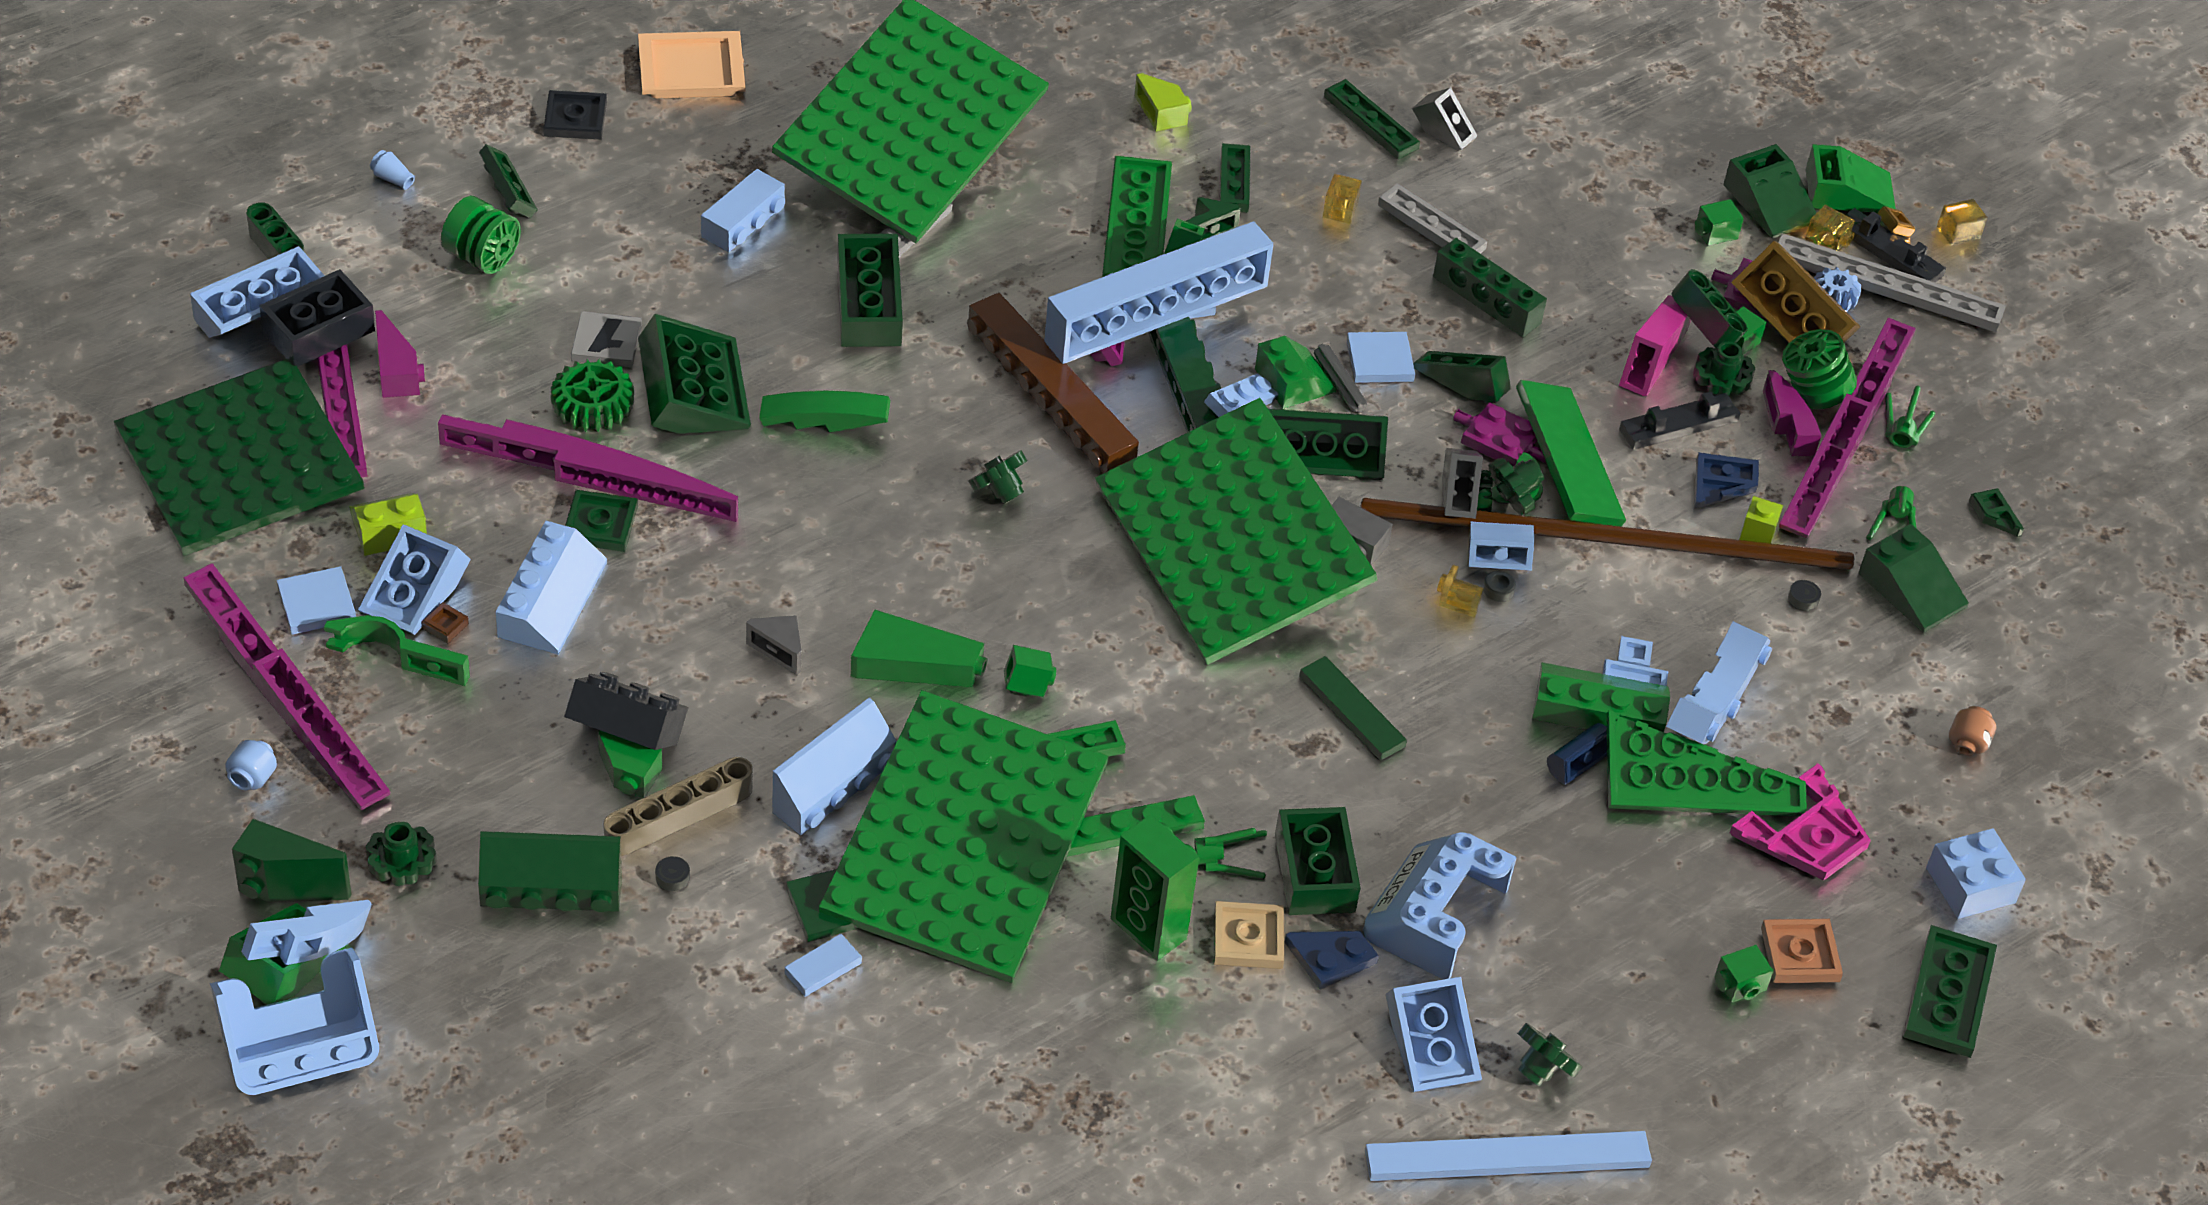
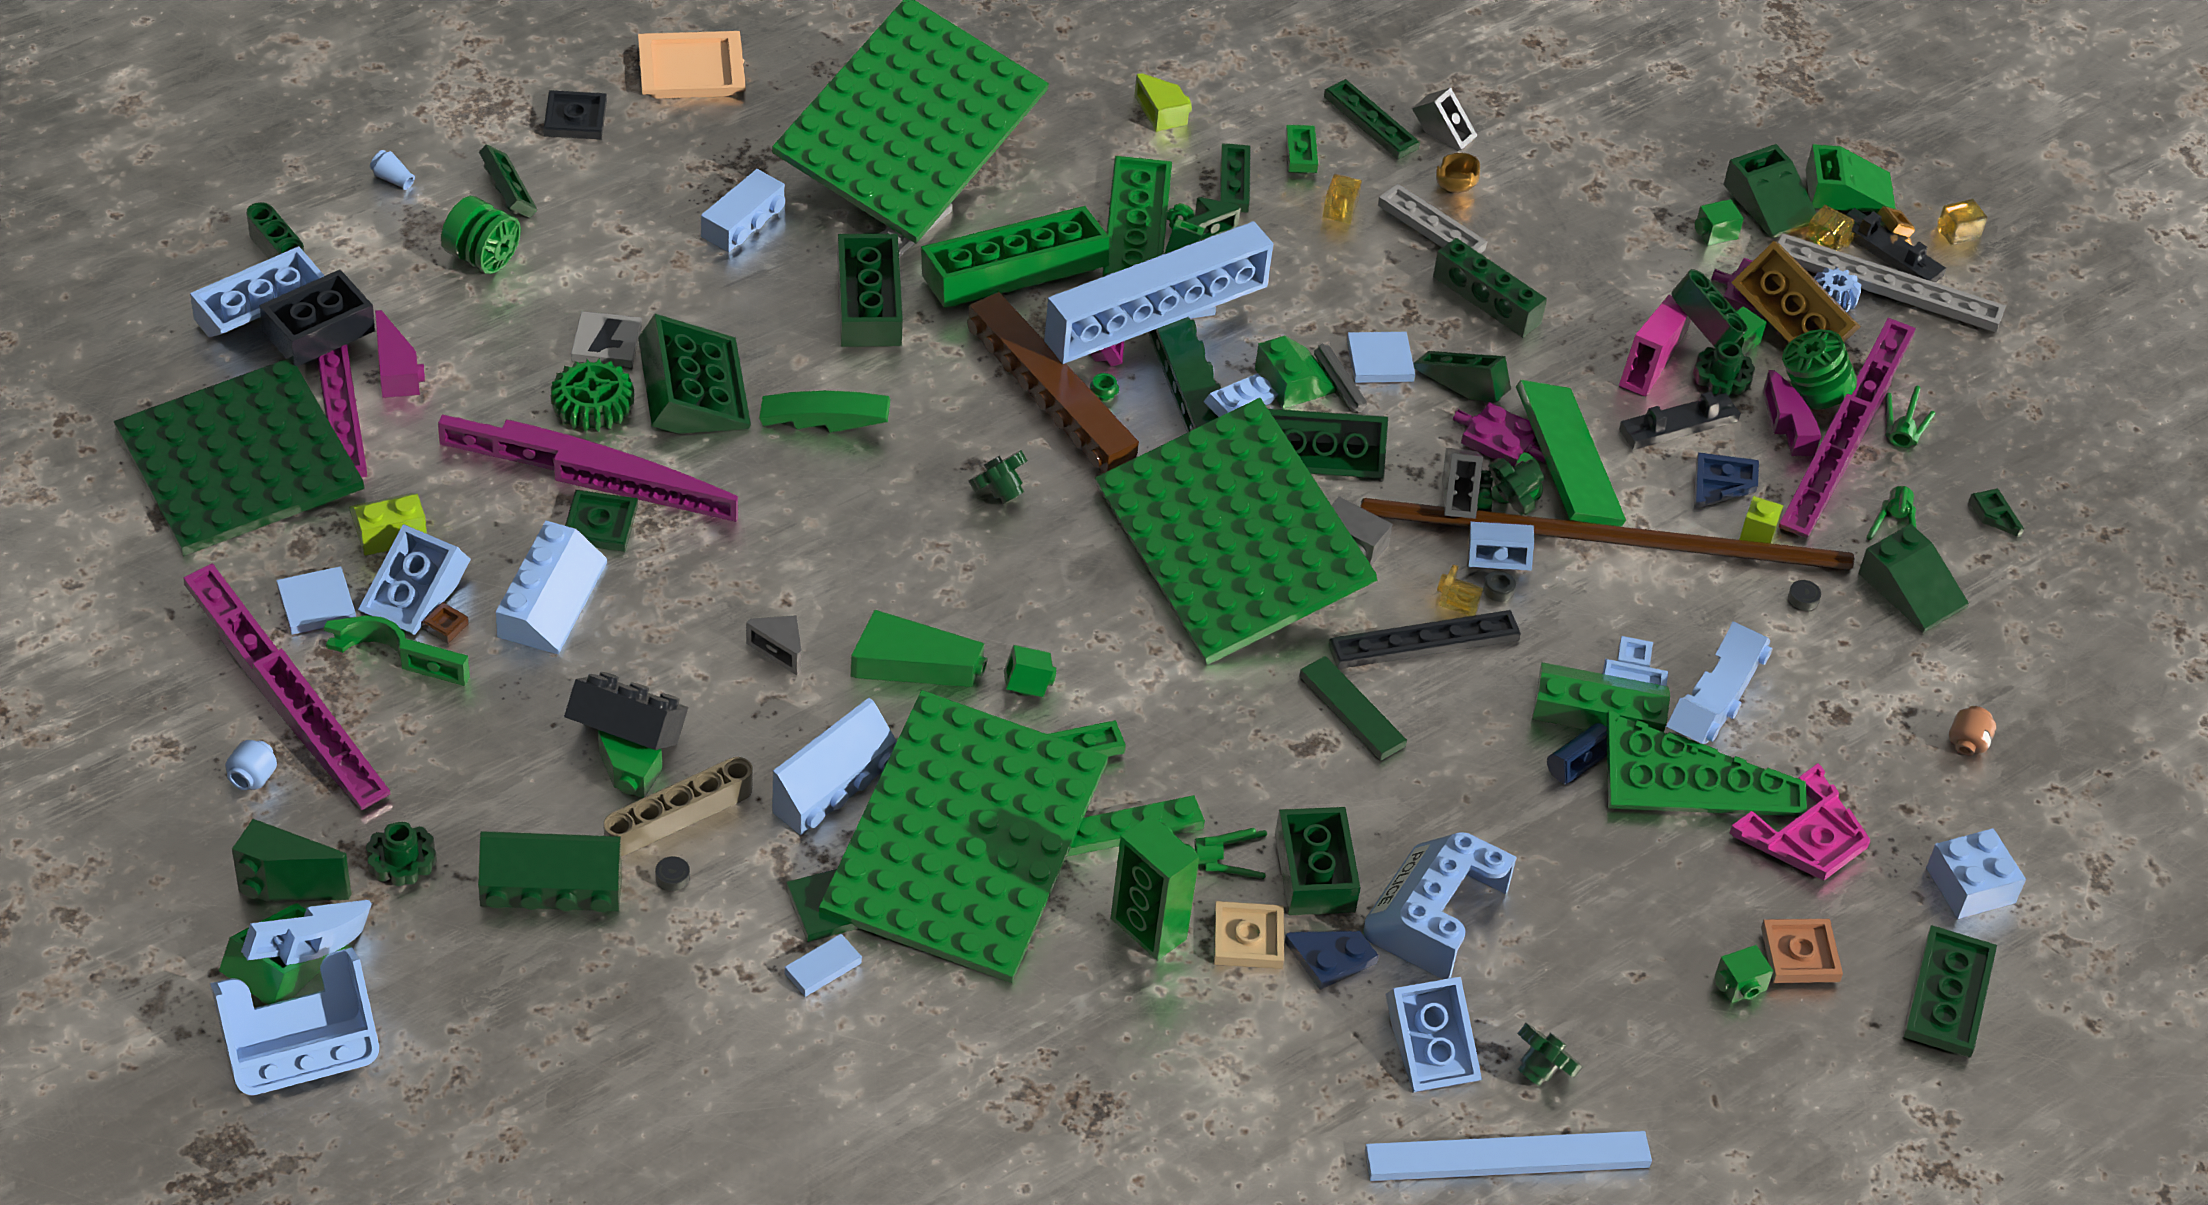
none -> green brick [921,206,1109,308]
none -> green plate [1090,373,1119,401]
none -> green plate [1167,203,1195,229]
none -> green plate [1285,125,1318,173]
none -> black tile [1328,610,1521,669]
none -> pearl gold hair [1436,153,1480,193]

